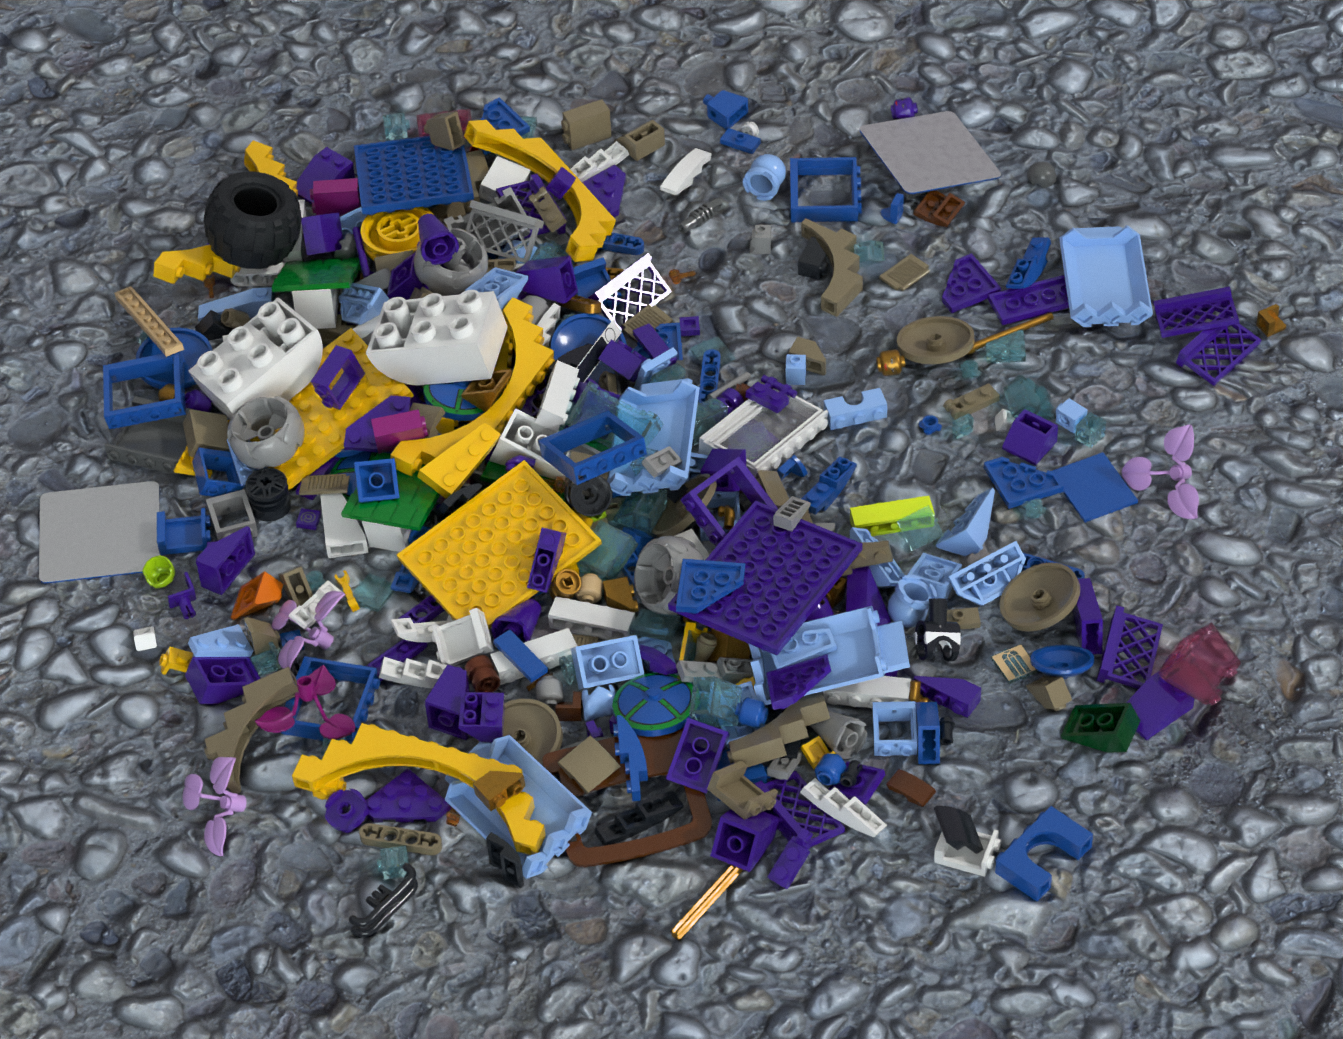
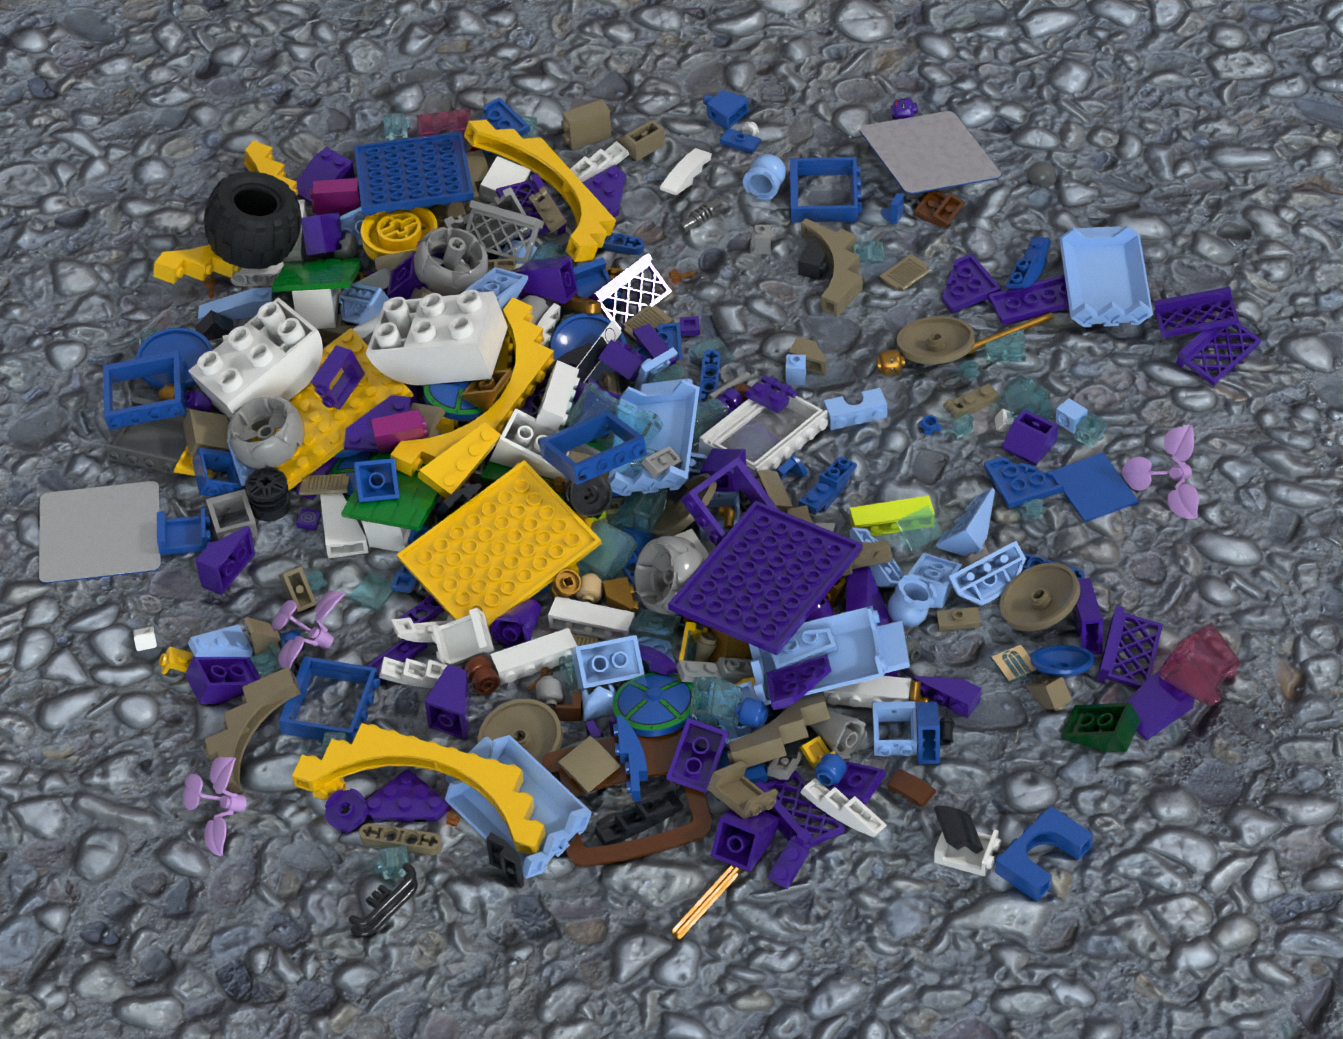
tan tile [114,286,184,357] -> none
lime hair [142,555,175,589] -> none
dark purple bracket [168,572,196,619] -> none
dark tan brick [221,308,250,329] -> none
orange slope [230,571,284,620] -> none
magenta plant [255,665,355,739] -> none
white slope [288,581,342,629] -> none
yellow piece [334,570,360,612] -> none
dark purple bar [352,227,371,278] -> none
dark purple cone [418,214,459,265] -> none
dark tan torso [424,111,465,151] -> none
dark purple slope [459,692,505,742] -> none
pearl gold slope [473,771,526,811] -> none
blue tile [493,630,548,683] -> none
dark purple arm [505,455,536,472] -> none
dark purple slope [527,527,567,593] -> none
dark purple panel [546,167,576,200] -> none
blue plate [676,559,745,613] -> none
light grey slope [773,496,811,531] -> none
black pin [840,760,863,787] -> none
black connector [915,598,961,661] -> none
pearl gold panel [1256,304,1286,337] -> none

